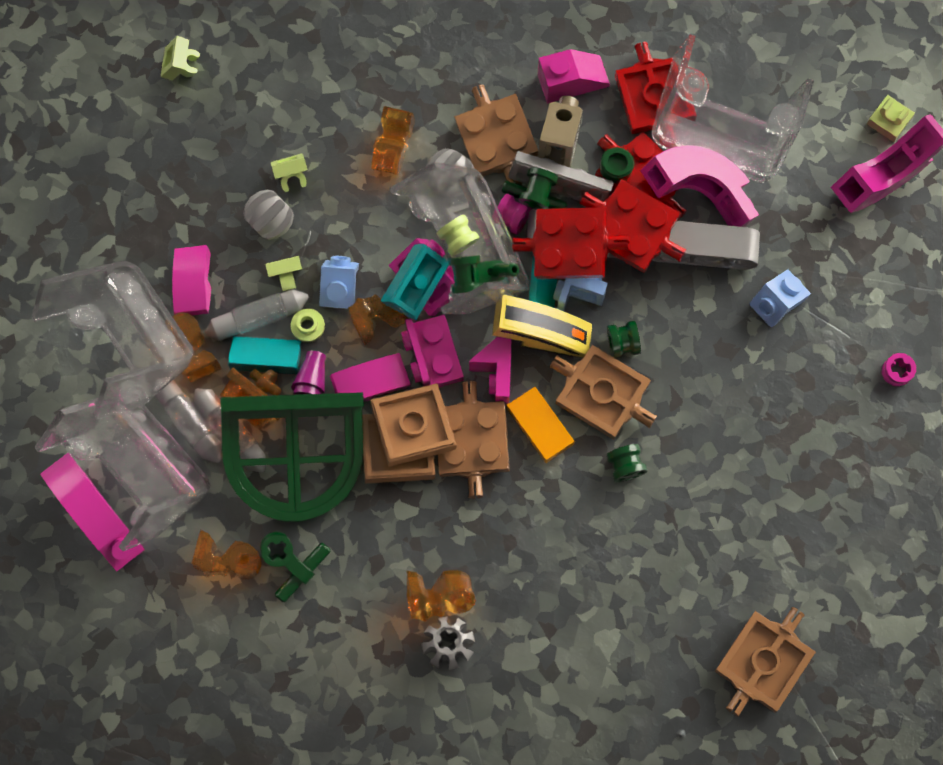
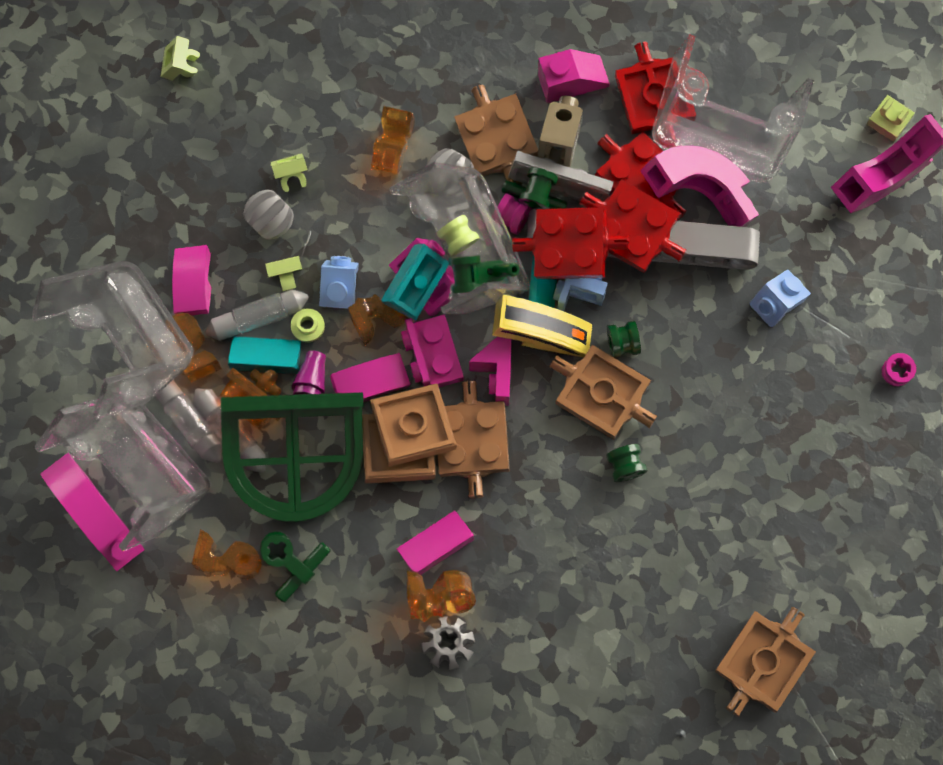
light orange tile [507,387,575,463] -> none
dark green tile [599,147,634,183] -> none
none -> dark pink slope [396,510,474,578]

